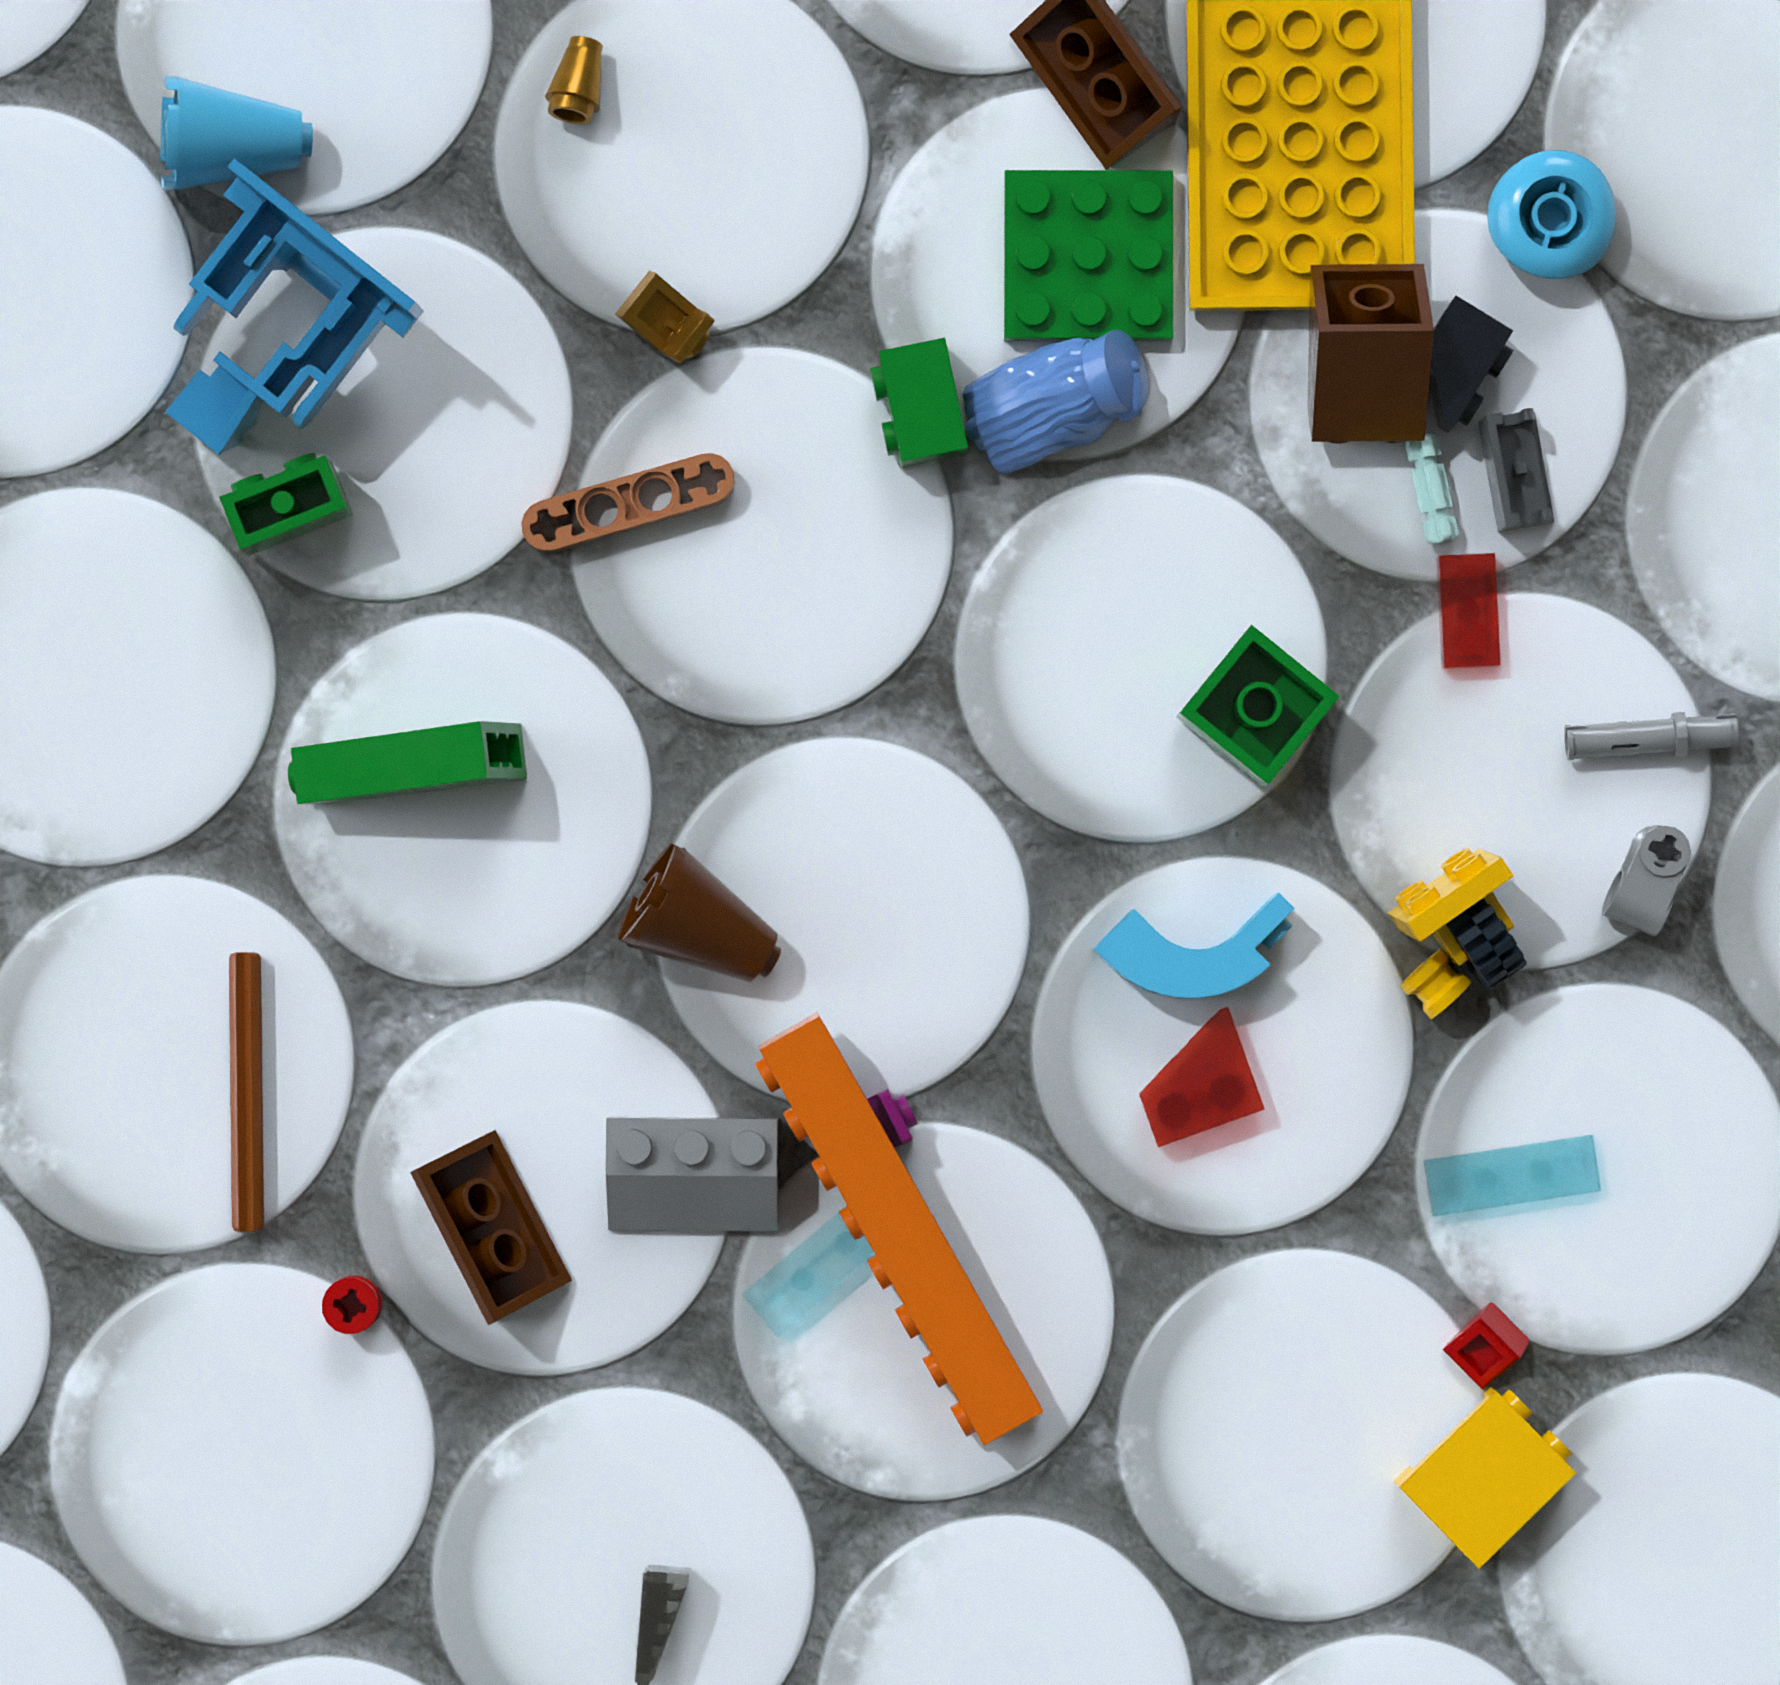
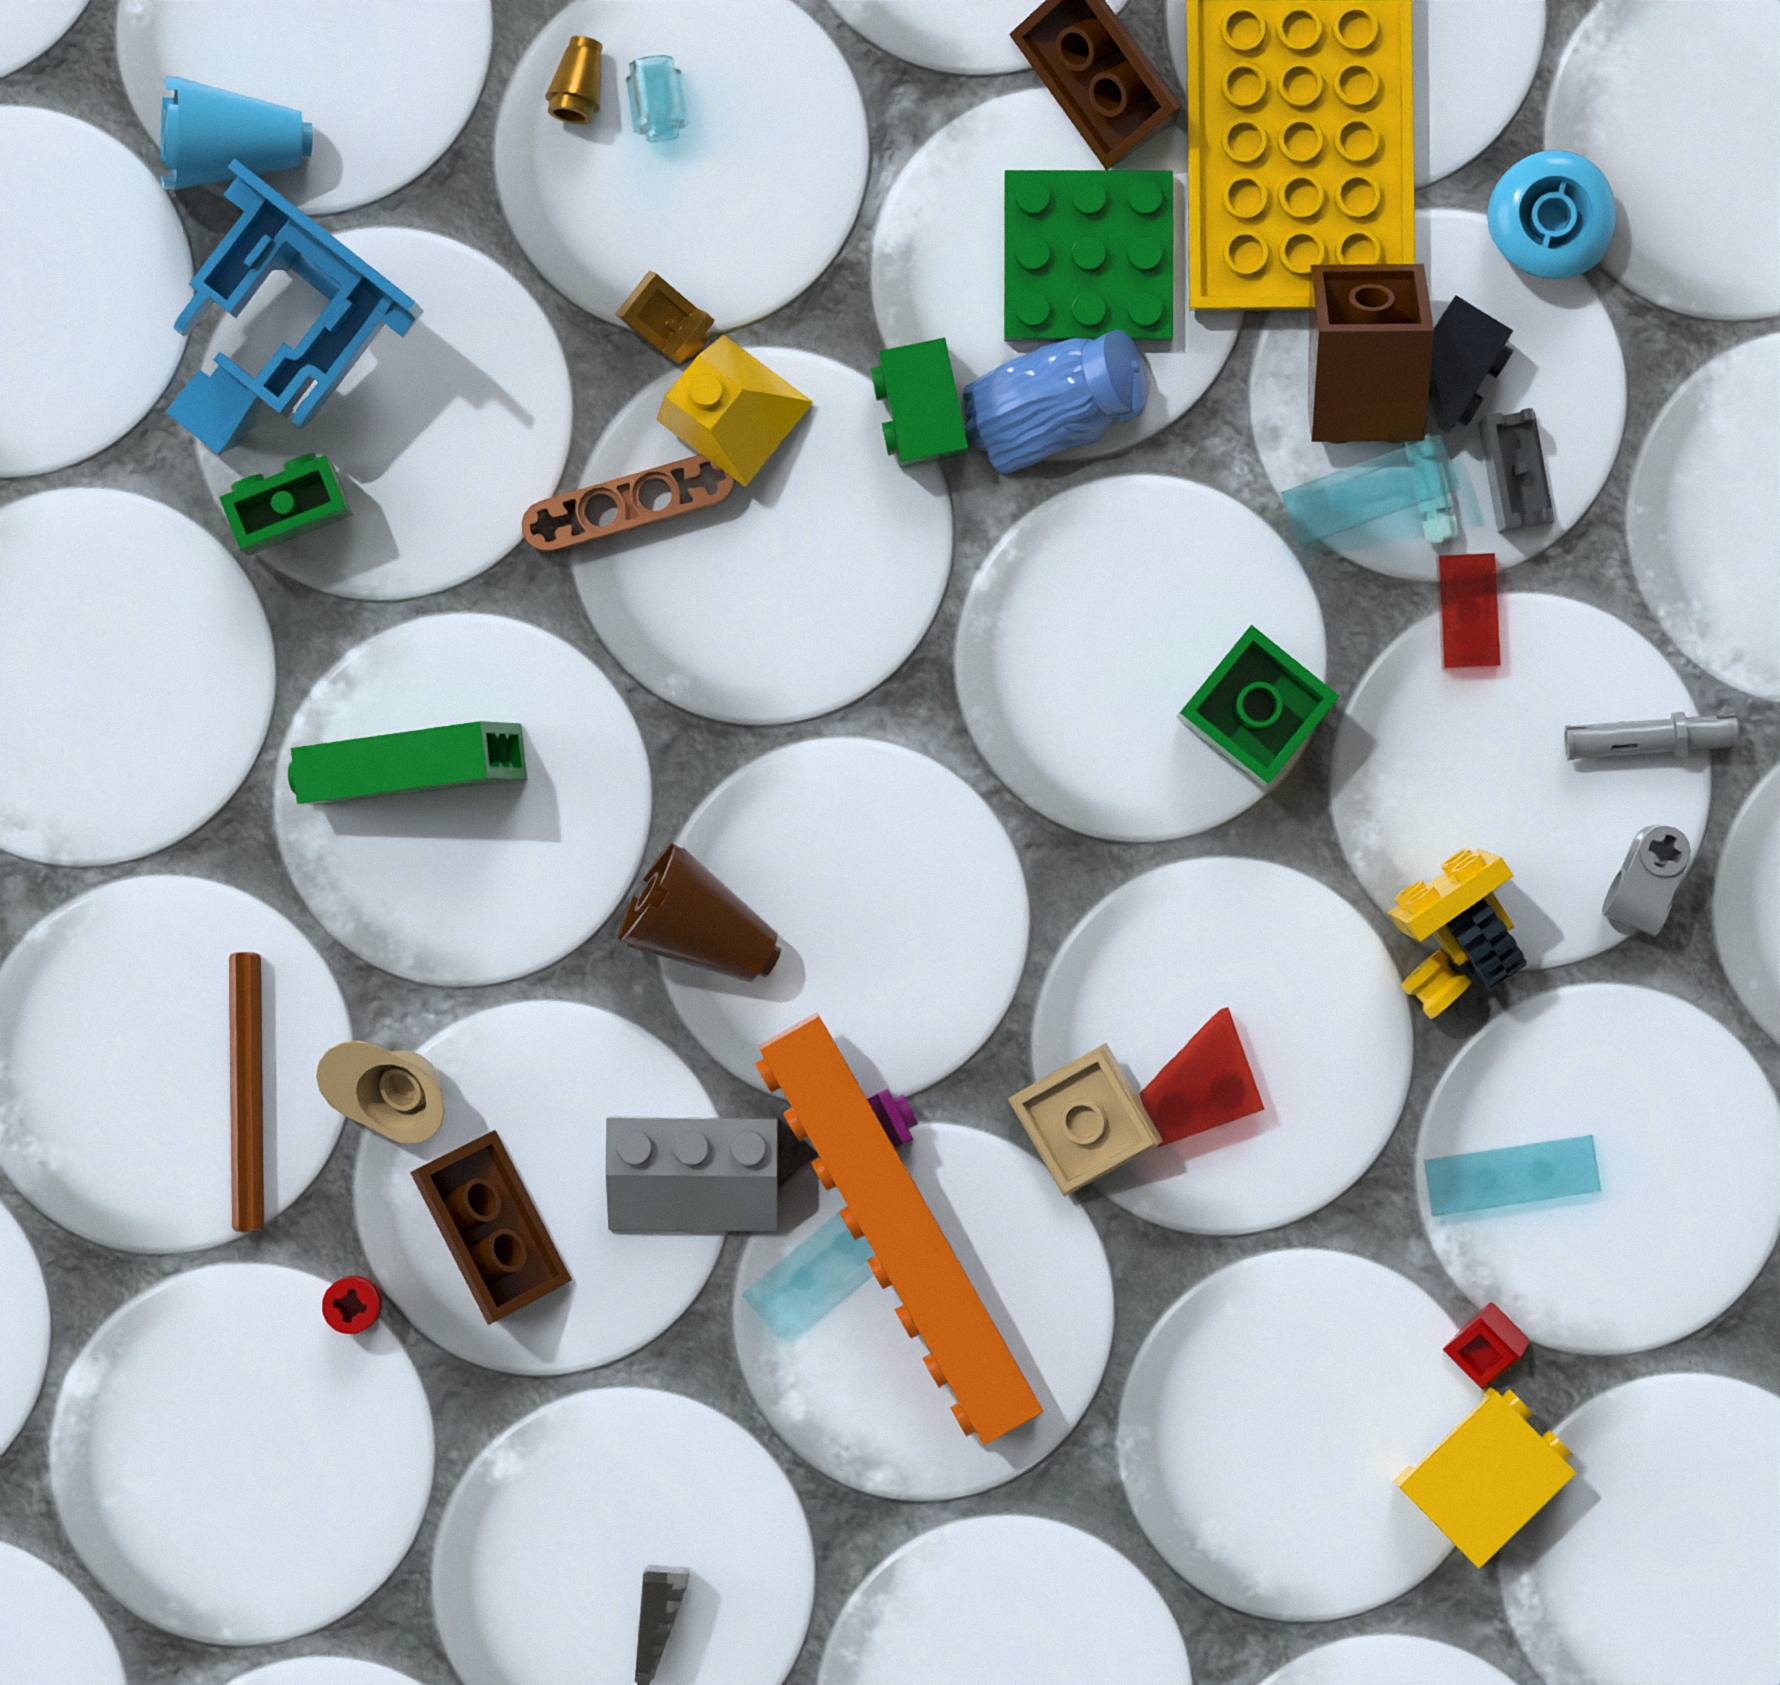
medium azure arch [1092,893,1295,998] -> none
none -> tan piece [316,1041,445,1144]
none -> clear light blue brick [626,55,689,143]
none -> yellow slope [656,334,813,487]
none -> tan tile [1008,1043,1163,1197]
none -> clear light blue tile [1281,435,1461,546]

